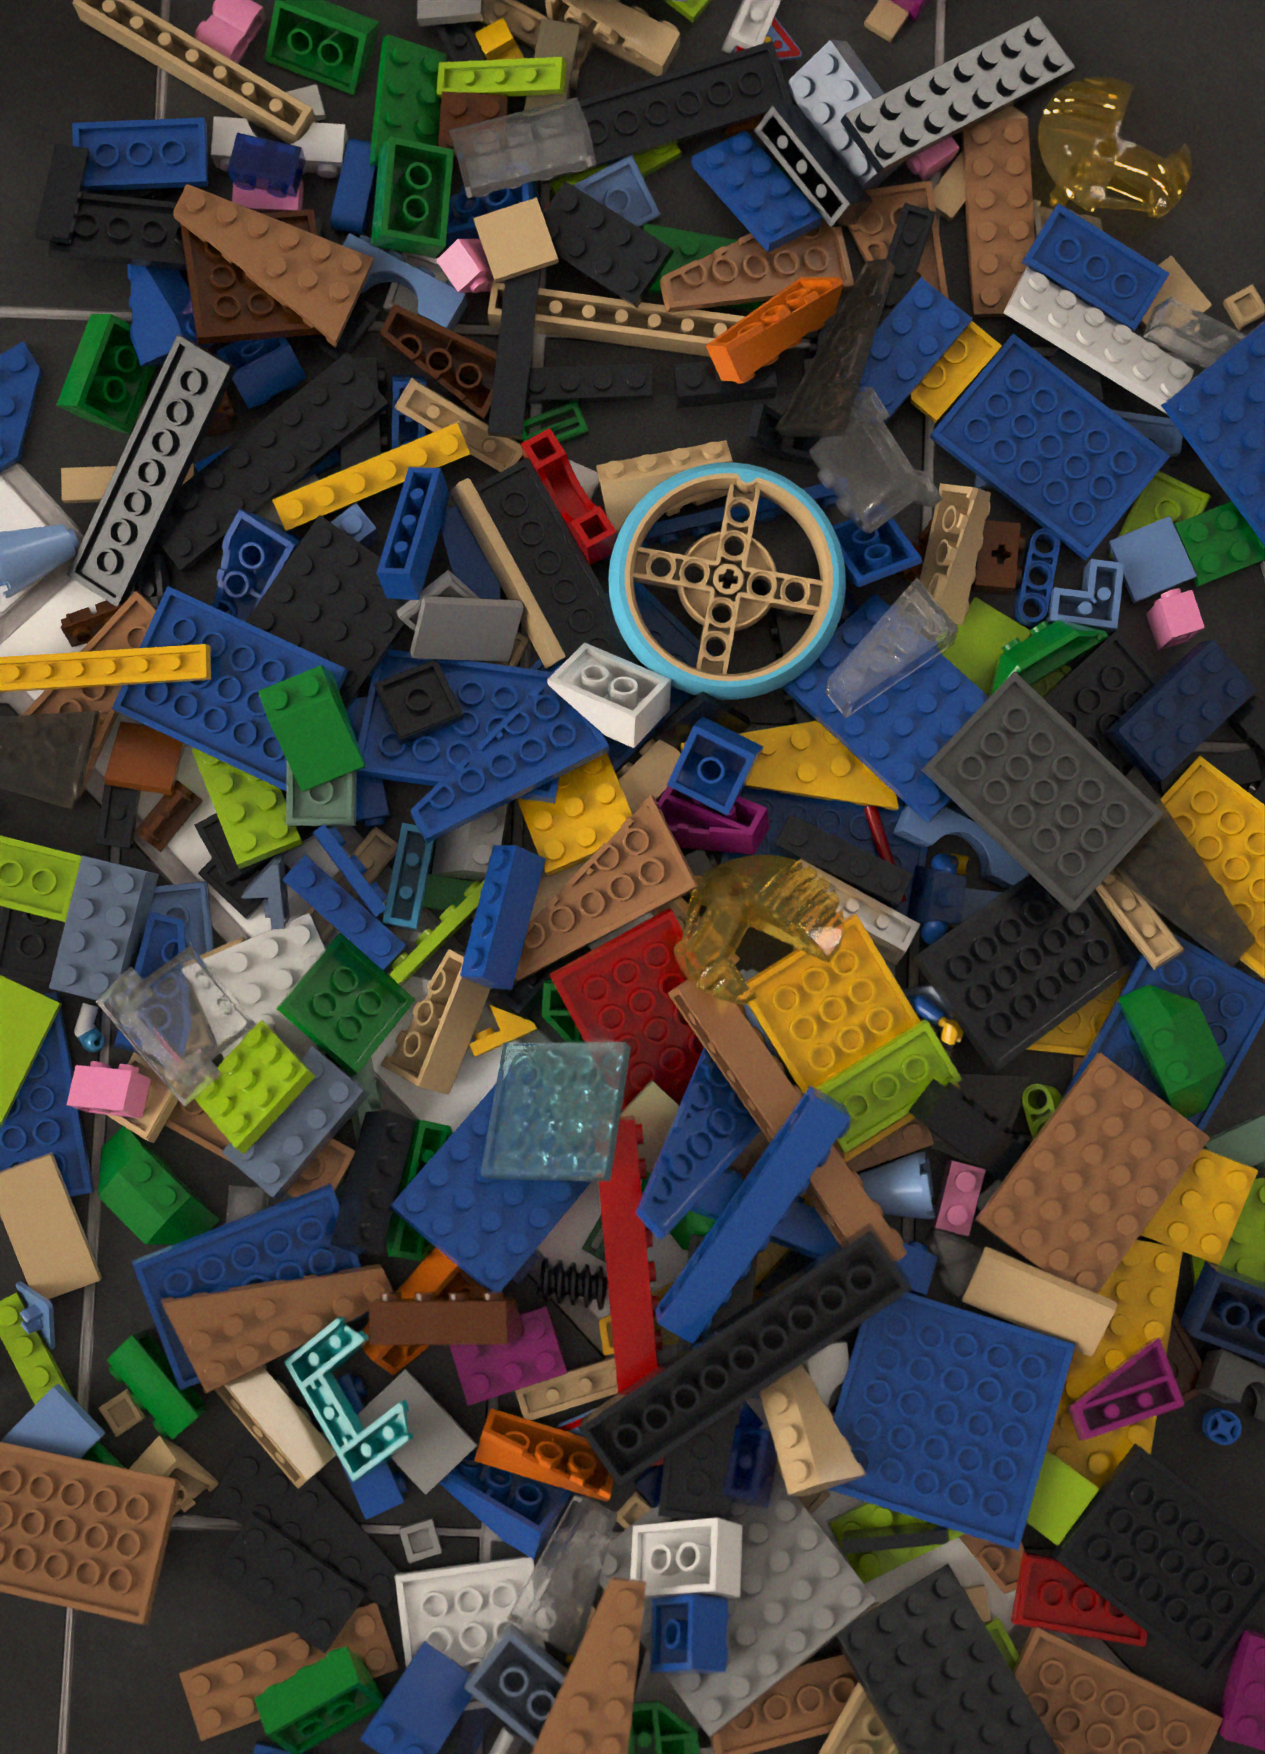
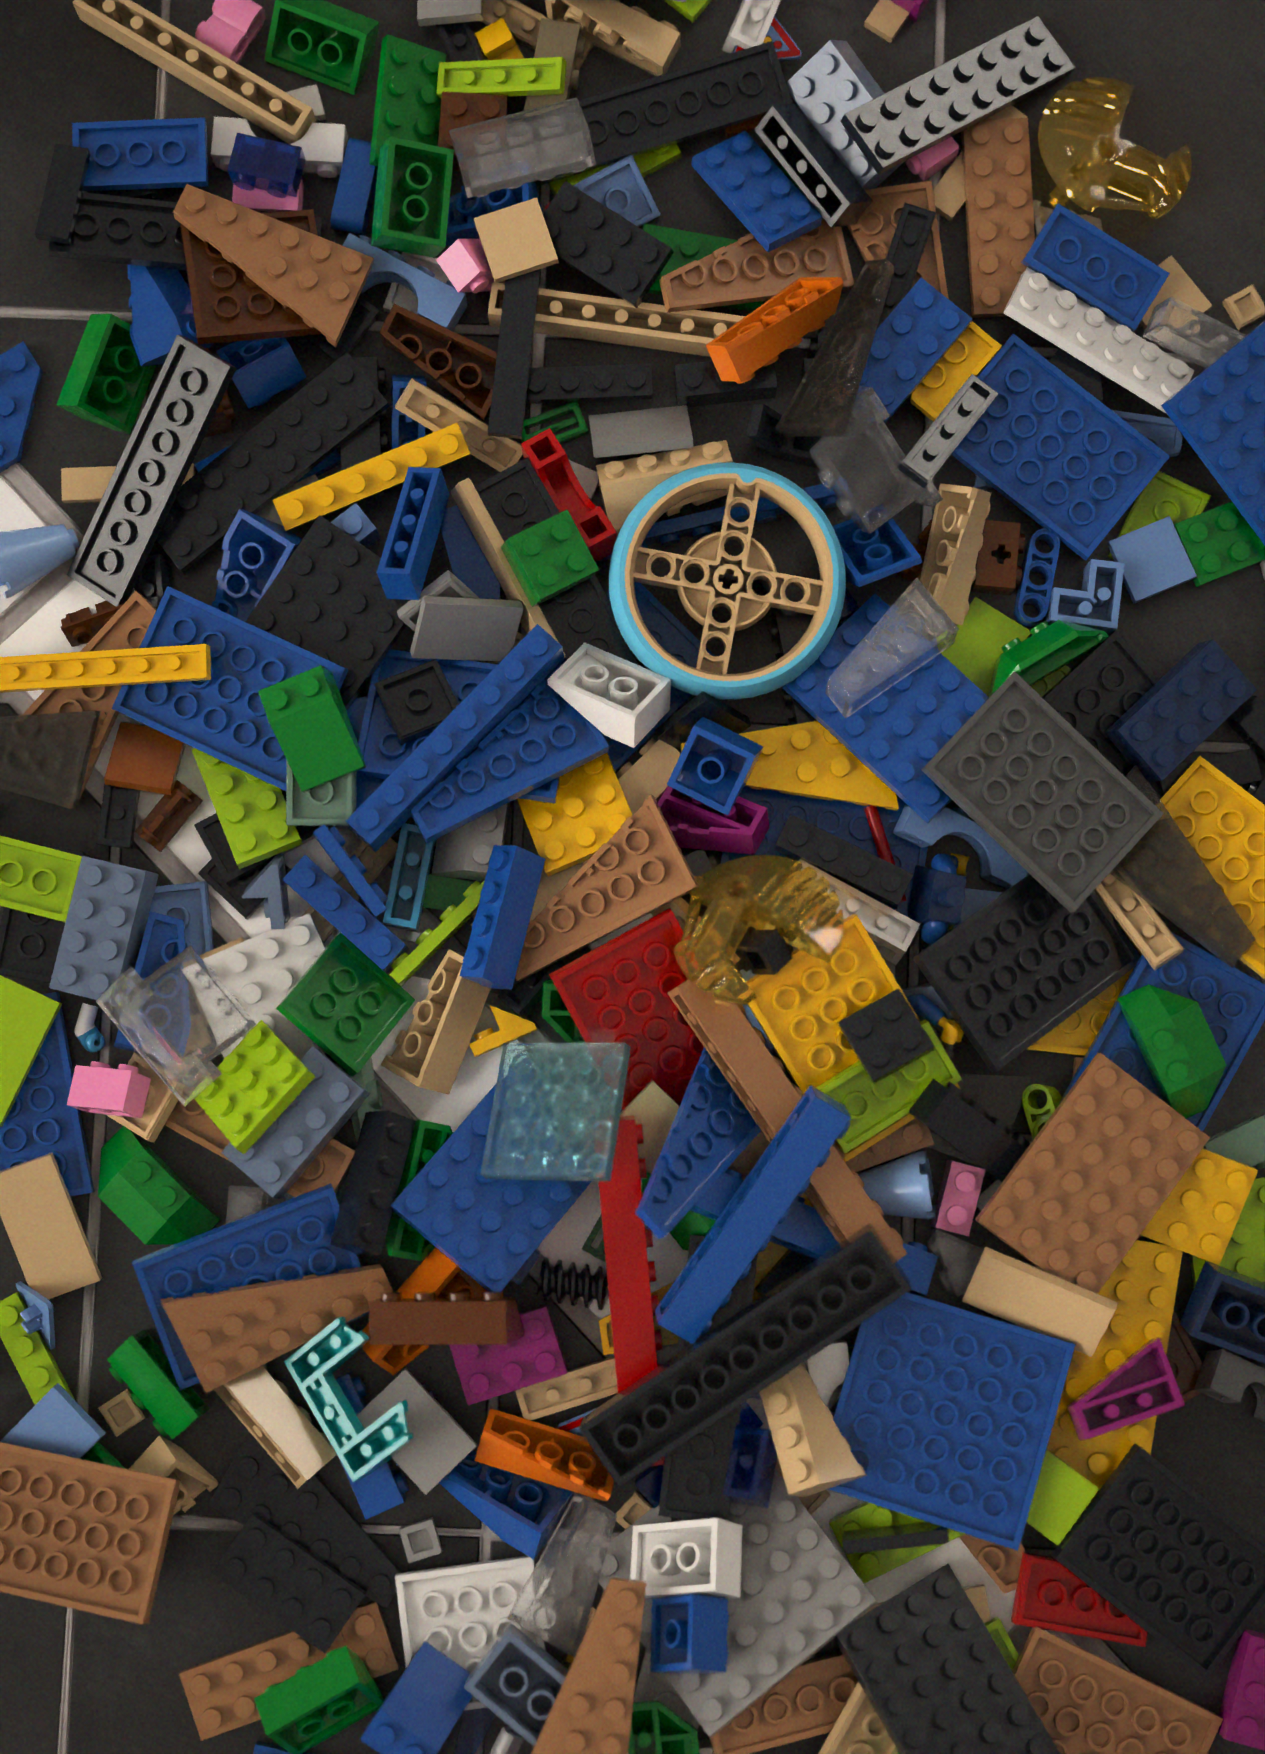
bright pink brick [1146,588,1205,651] -> none
blue wheel [1201,1407,1242,1445] -> none
none -> blue brick [346,624,564,853]
none -> green brick [501,509,599,607]
none -> light grey tile [589,405,694,458]
none -> black plate [737,930,793,975]
none -> black plate [838,988,934,1084]
none -> tile [897,374,999,489]

